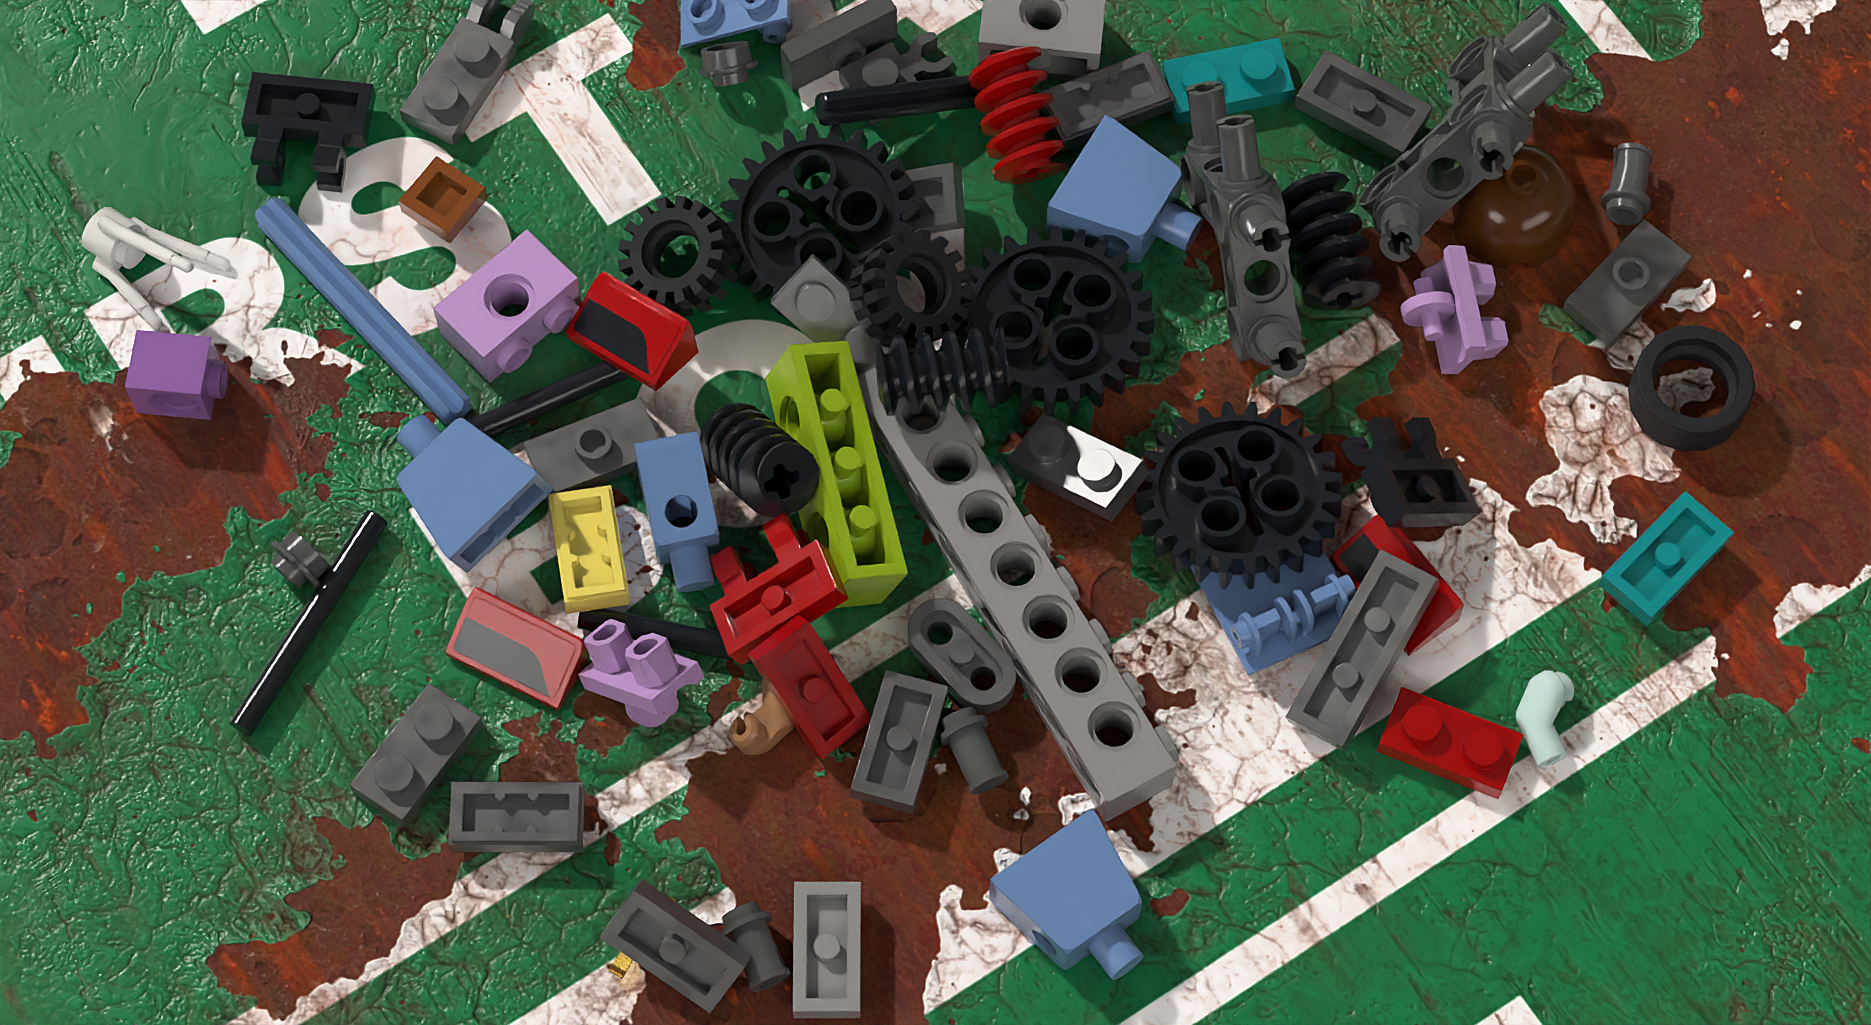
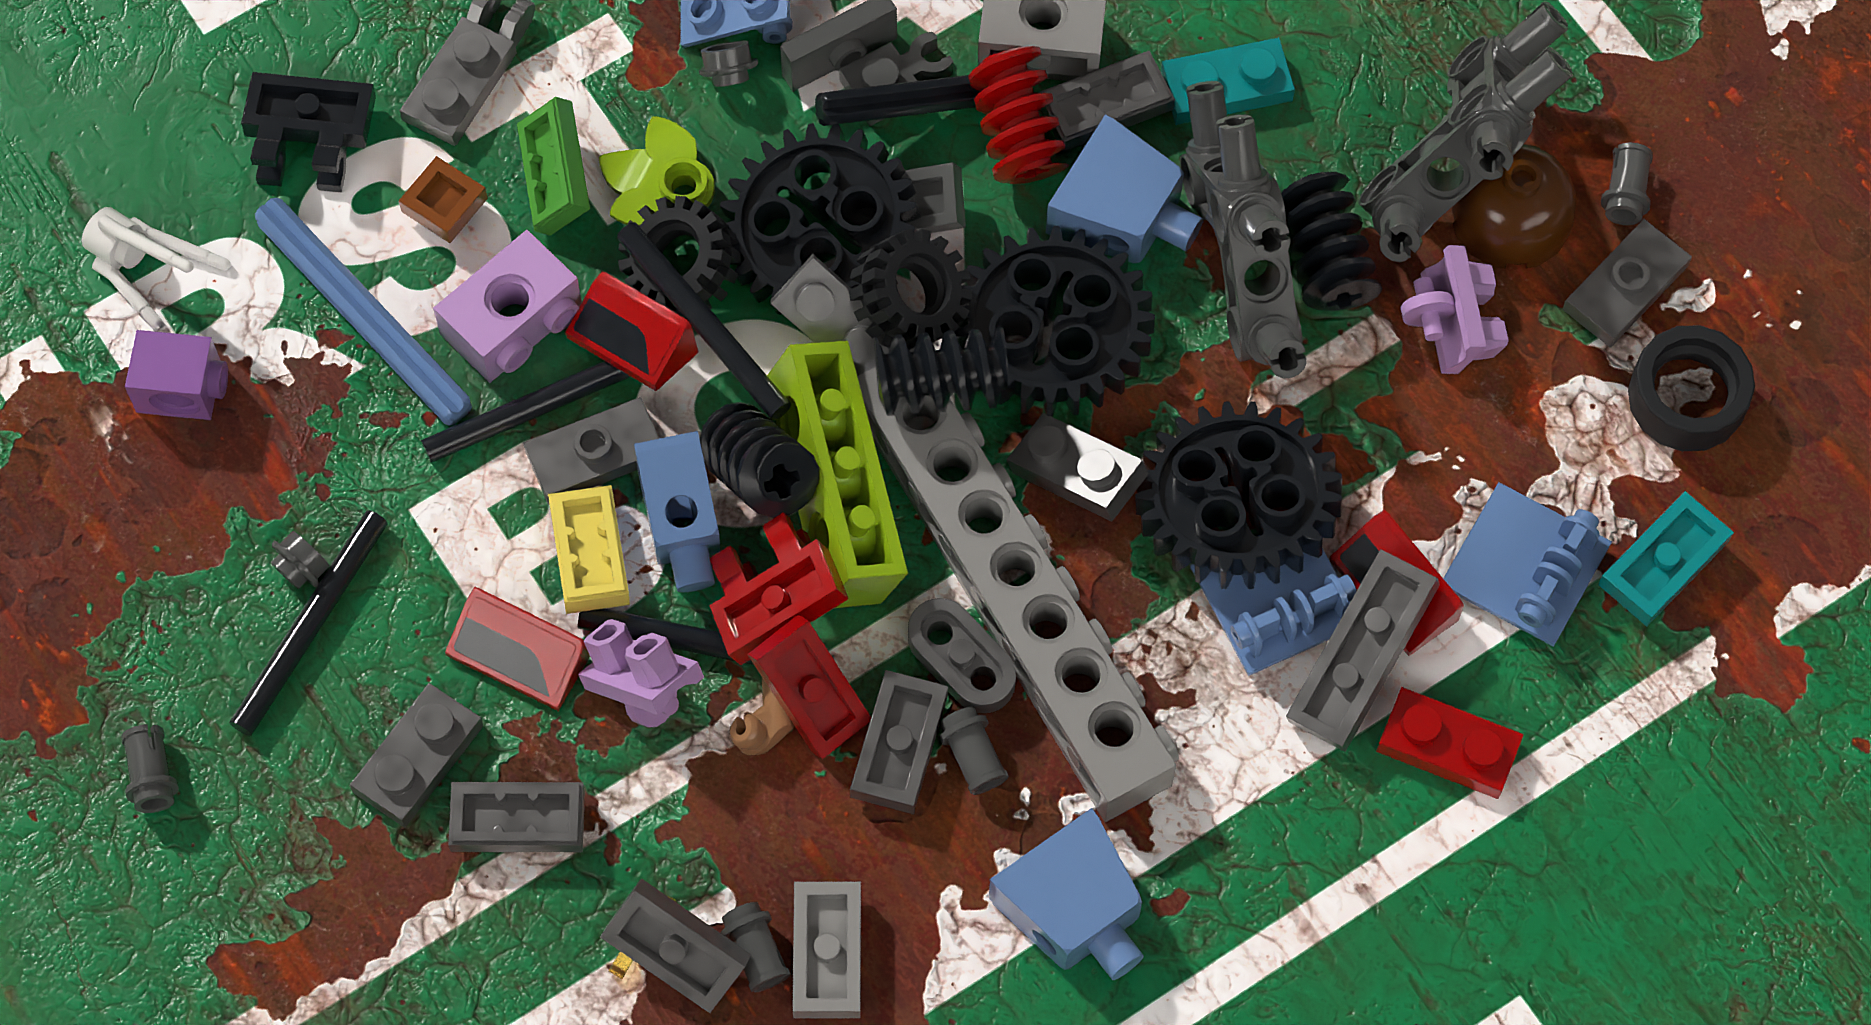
medium blue torso [396,415,554,573] -> none
flat silver plate [1294,50,1433,161] -> none
black plate [1340,417,1481,528] -> none
light aqua arm [1516,670,1574,768] -> none
none -> dark grey pin [121,724,179,813]
none -> bright green plate [517,96,590,236]
none -> lime plate [599,116,715,226]
none -> black bar [617,222,791,420]
none -> medium blue hinge [1443,482,1612,647]

